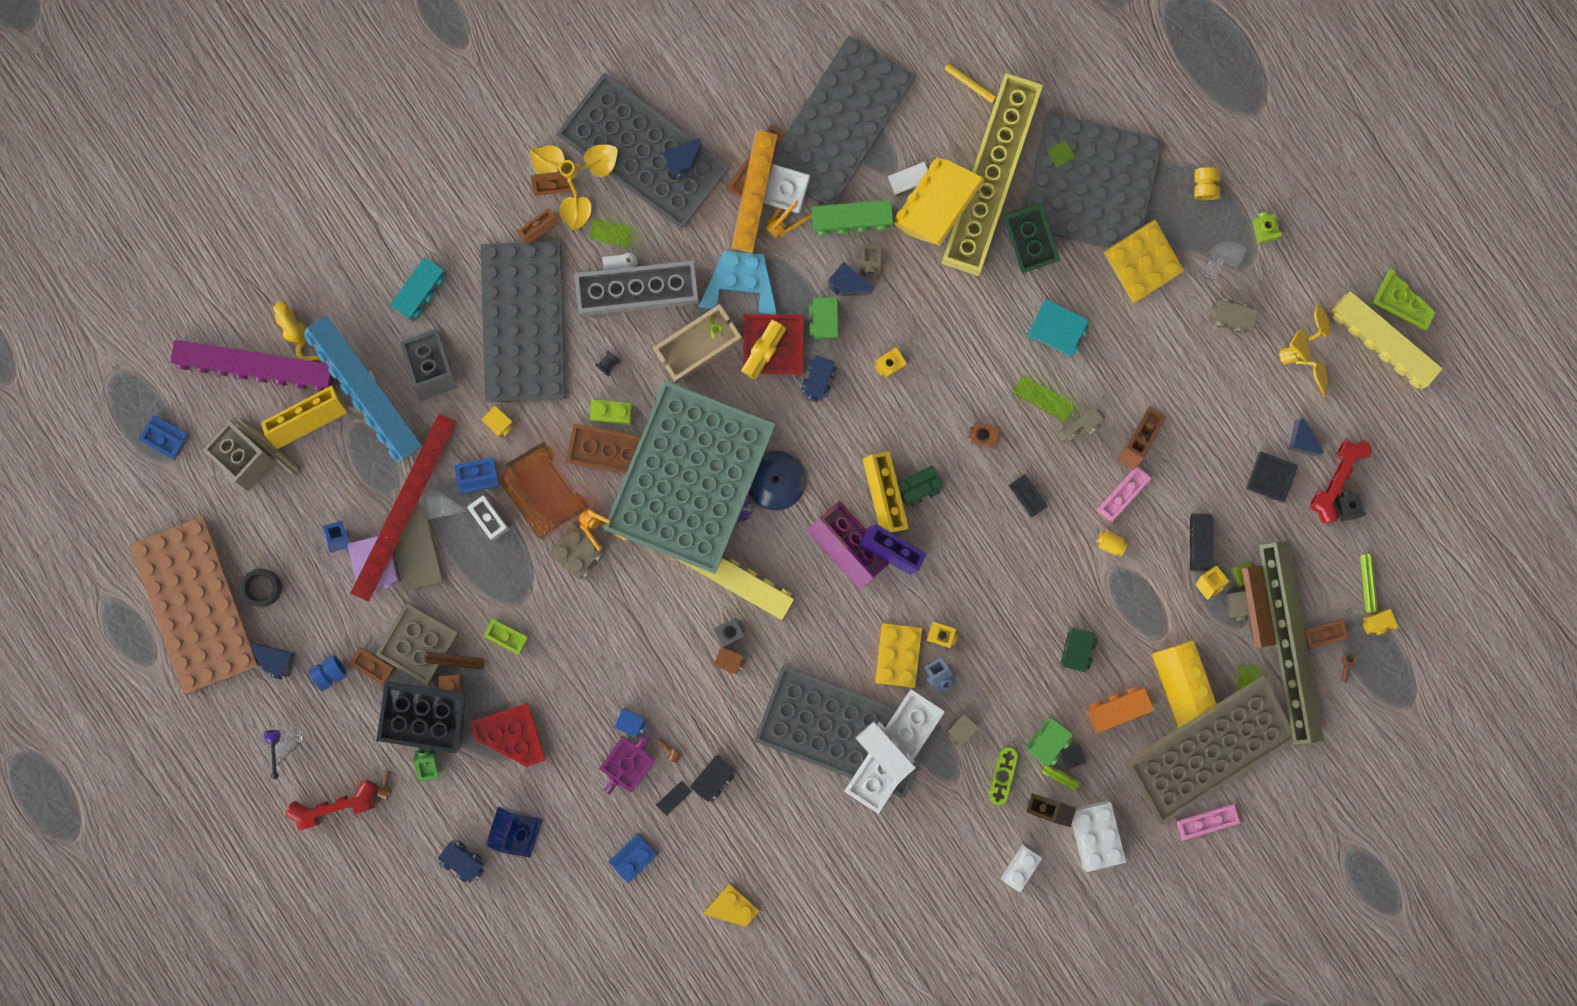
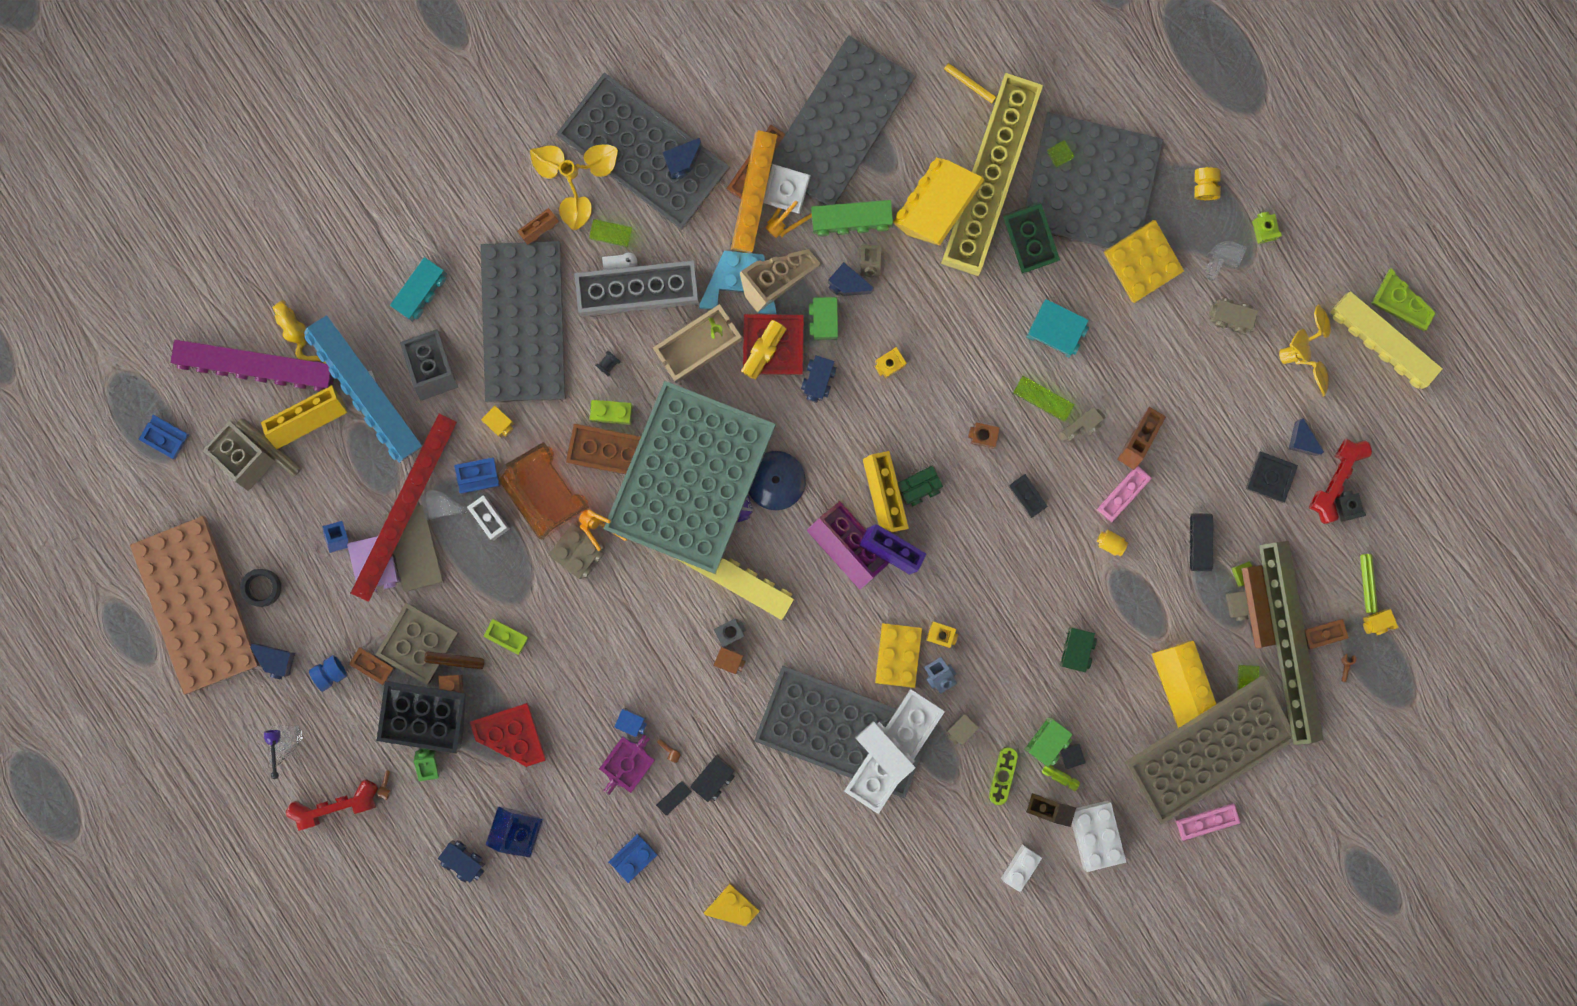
dark orange plate [531,172,573,196] -> none
white tile [888,162,928,196] -> none
orange brick [1086,685,1154,733] -> none
yellow brick [1195,566,1229,600] -> none
none -> tan wedge [740,249,821,313]

